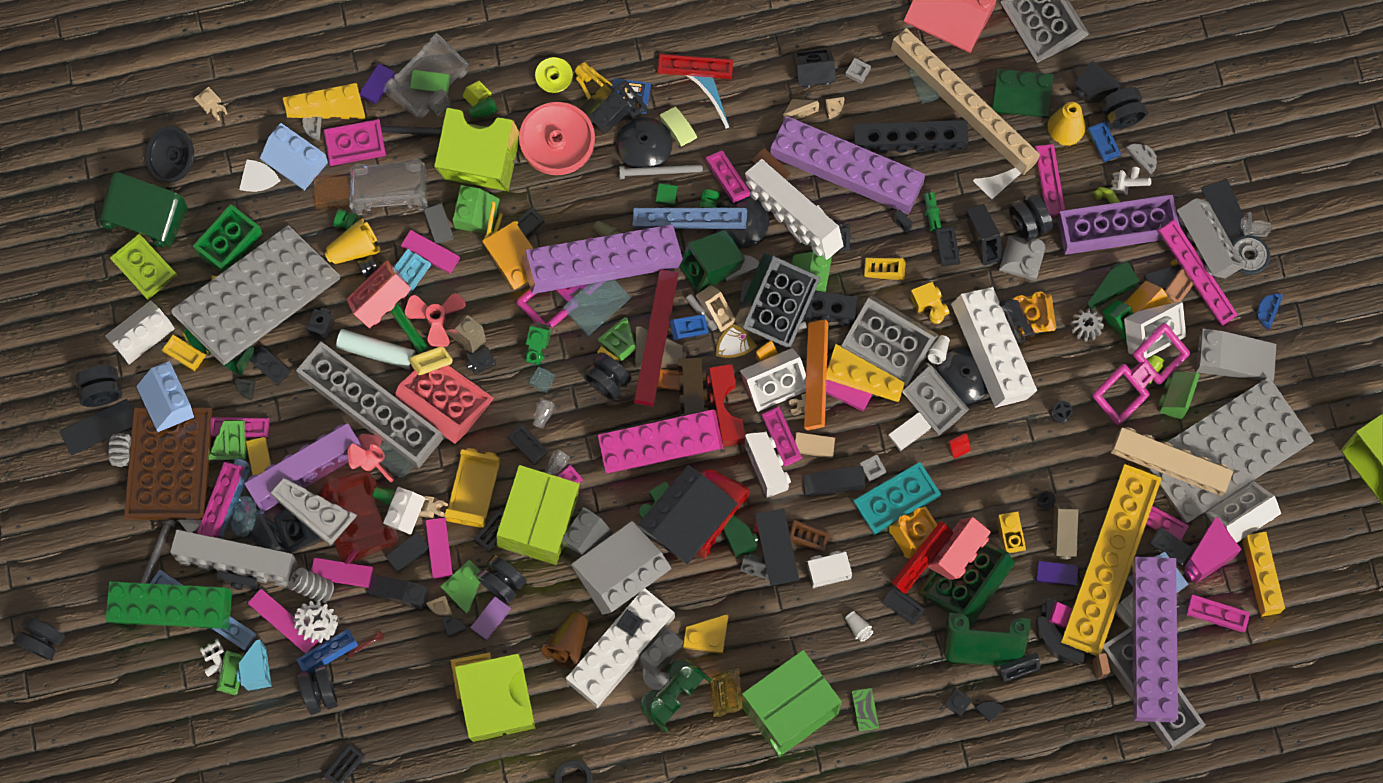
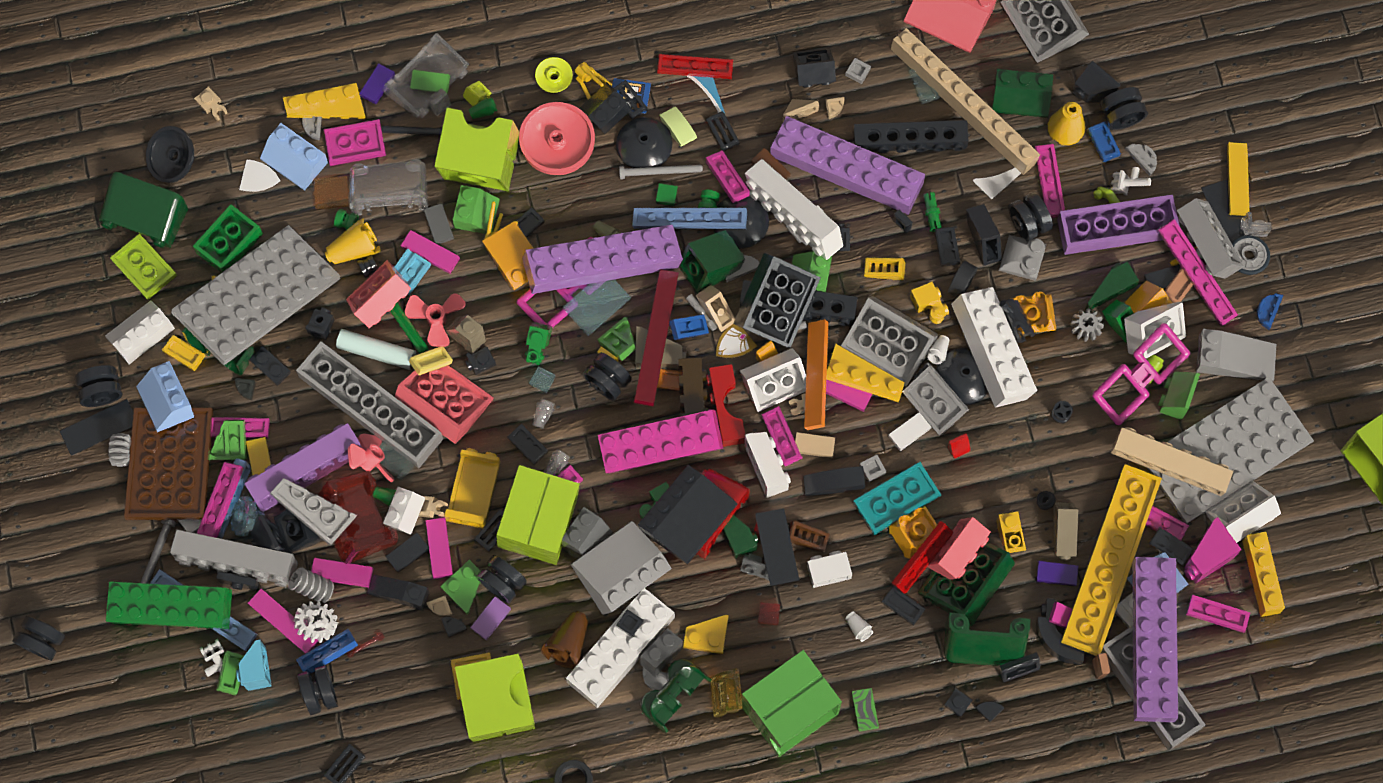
none -> black tile [706,111,740,152]
none -> clear red plate [758,602,780,625]
none -> black tyre [948,261,978,298]
none -> yellow tile [1227,142,1249,216]

